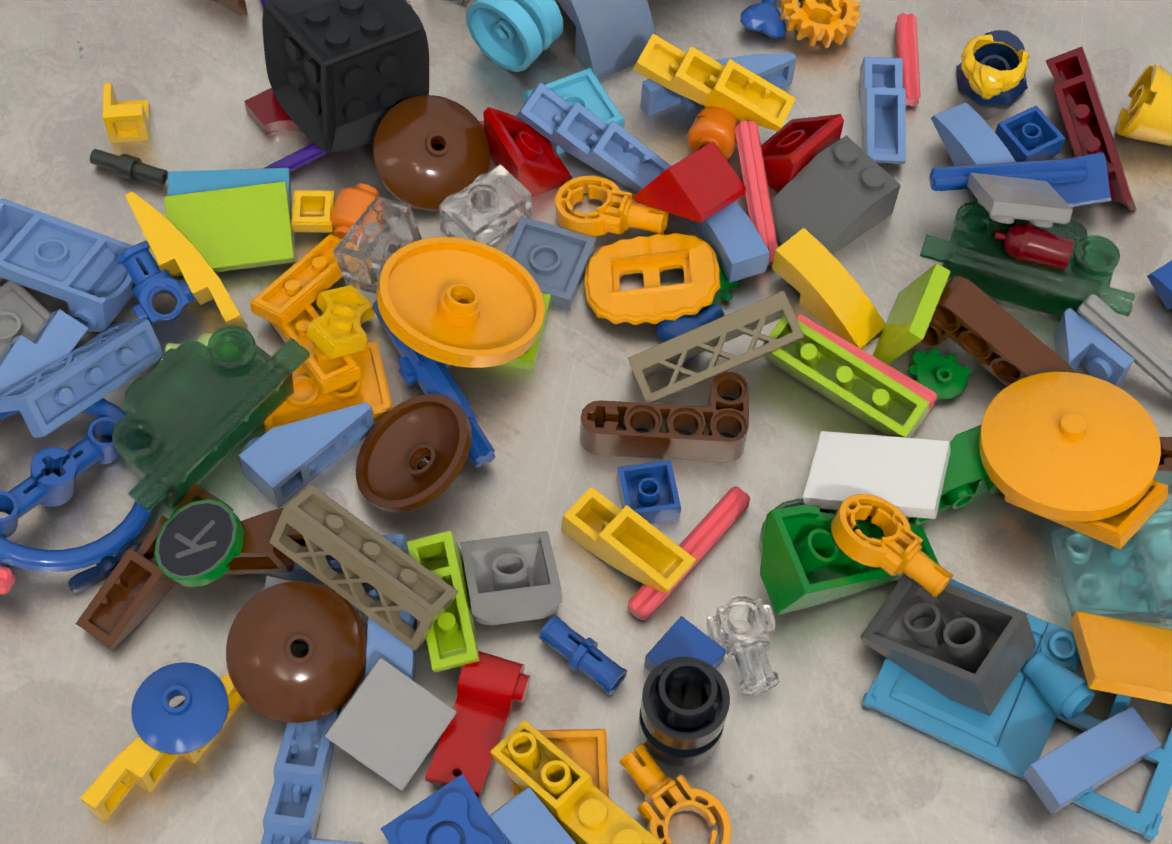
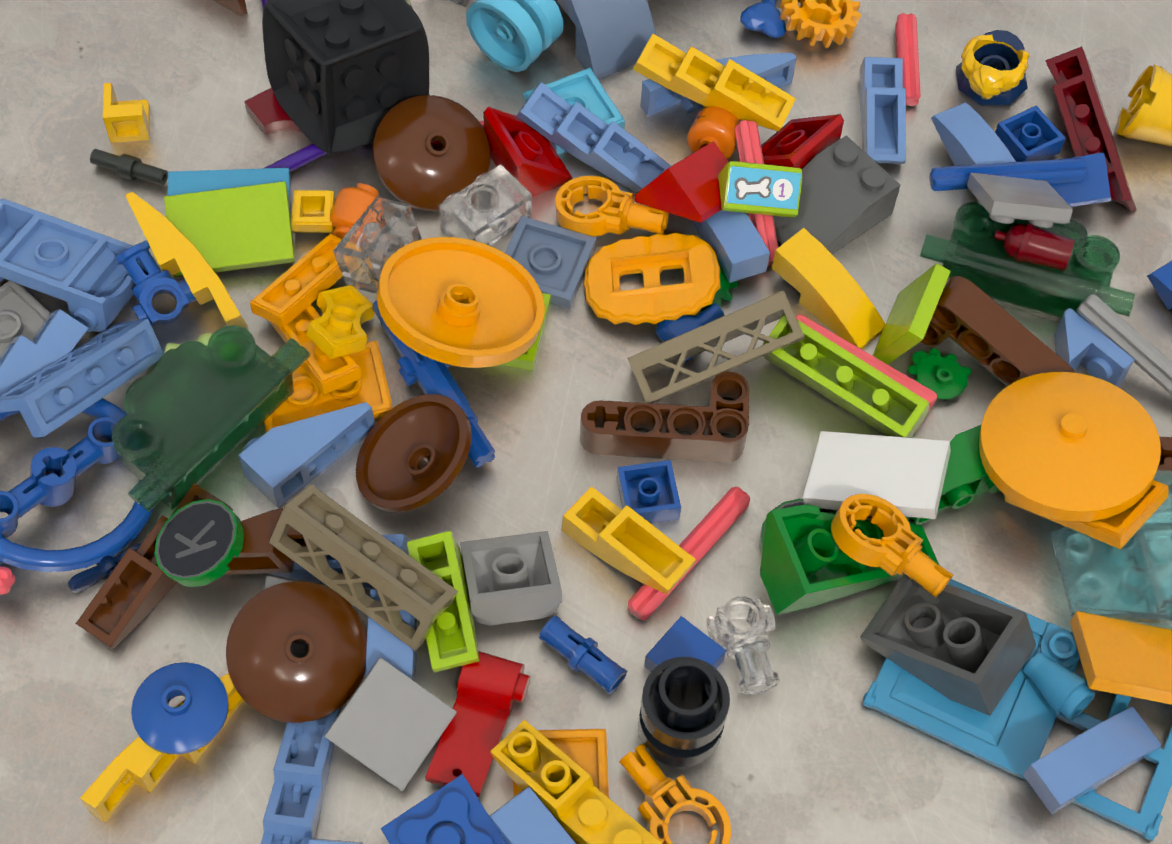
none -> slope [718,161,802,218]

